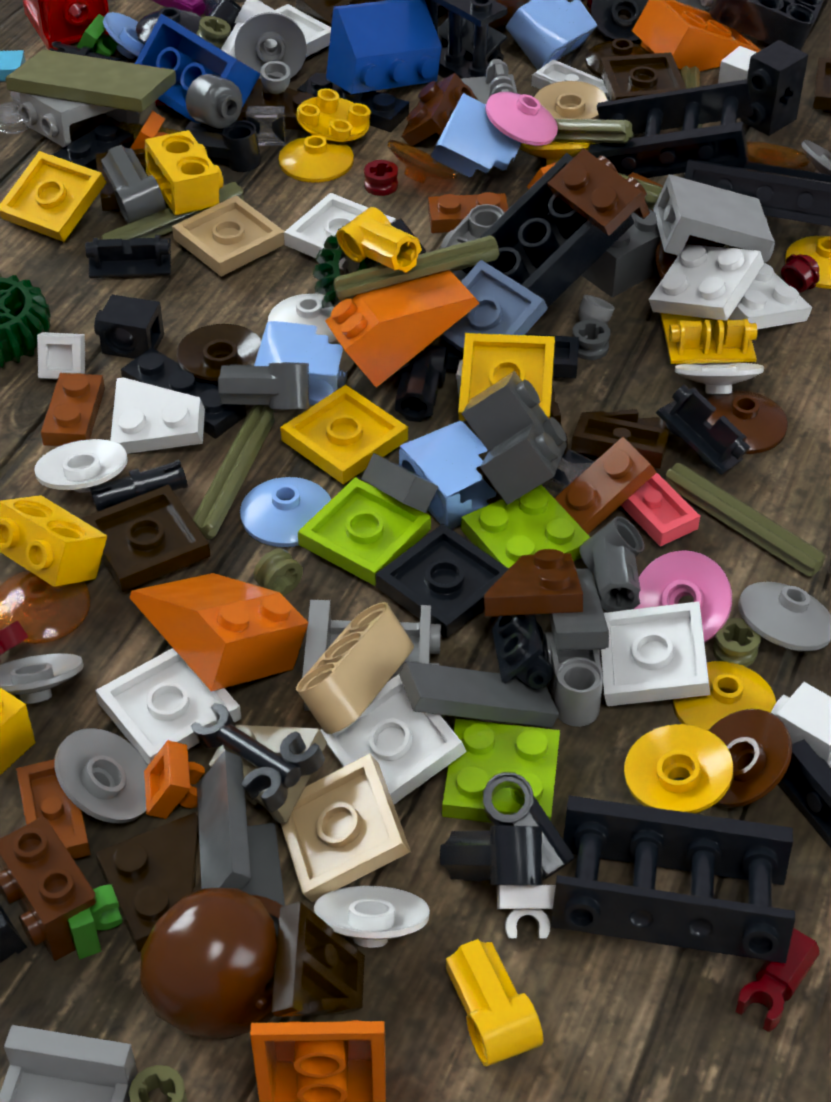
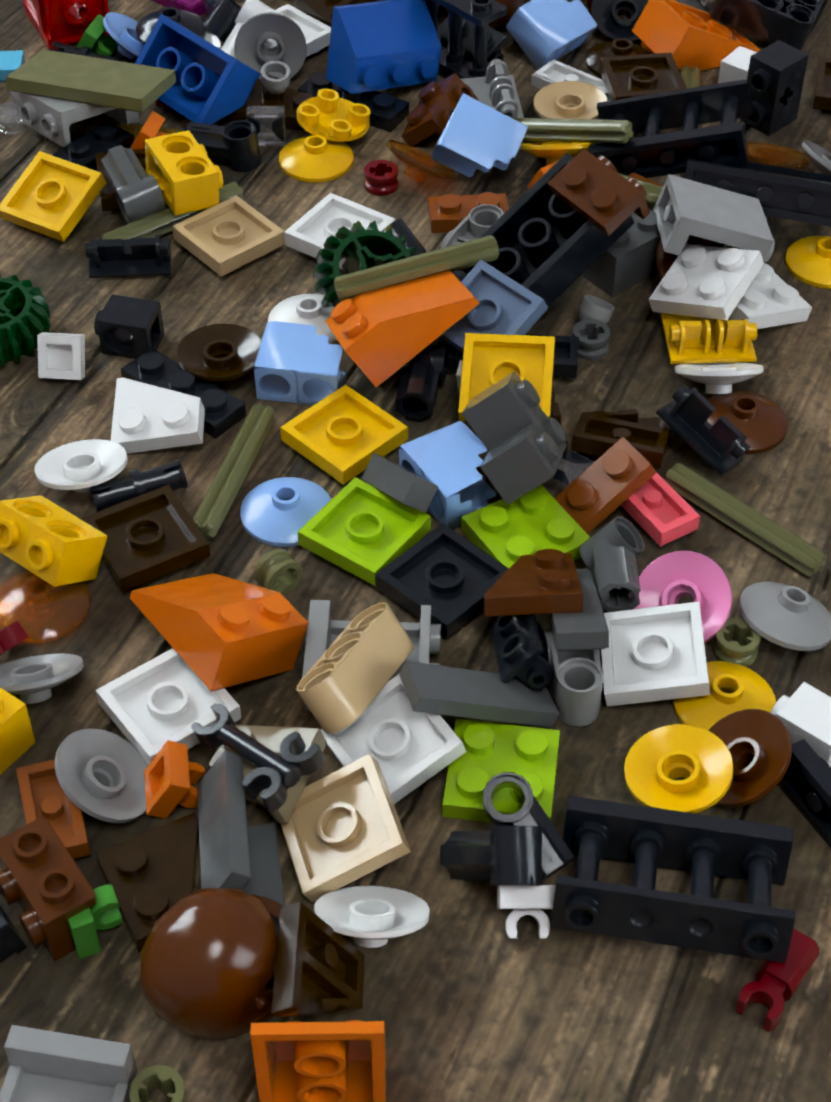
dark orange plate [41,373,105,446] -> none
dark grey head [186,74,243,129] -> none
olive bush [197,16,231,49] -> none
dark grey piece [218,362,309,409] -> none
yellow piece [336,207,422,273] -> none
yellow piece [446,939,544,1067] -> none
bright pink dish [485,92,558,146] -> none
dark red plate [781,254,820,293] -> none

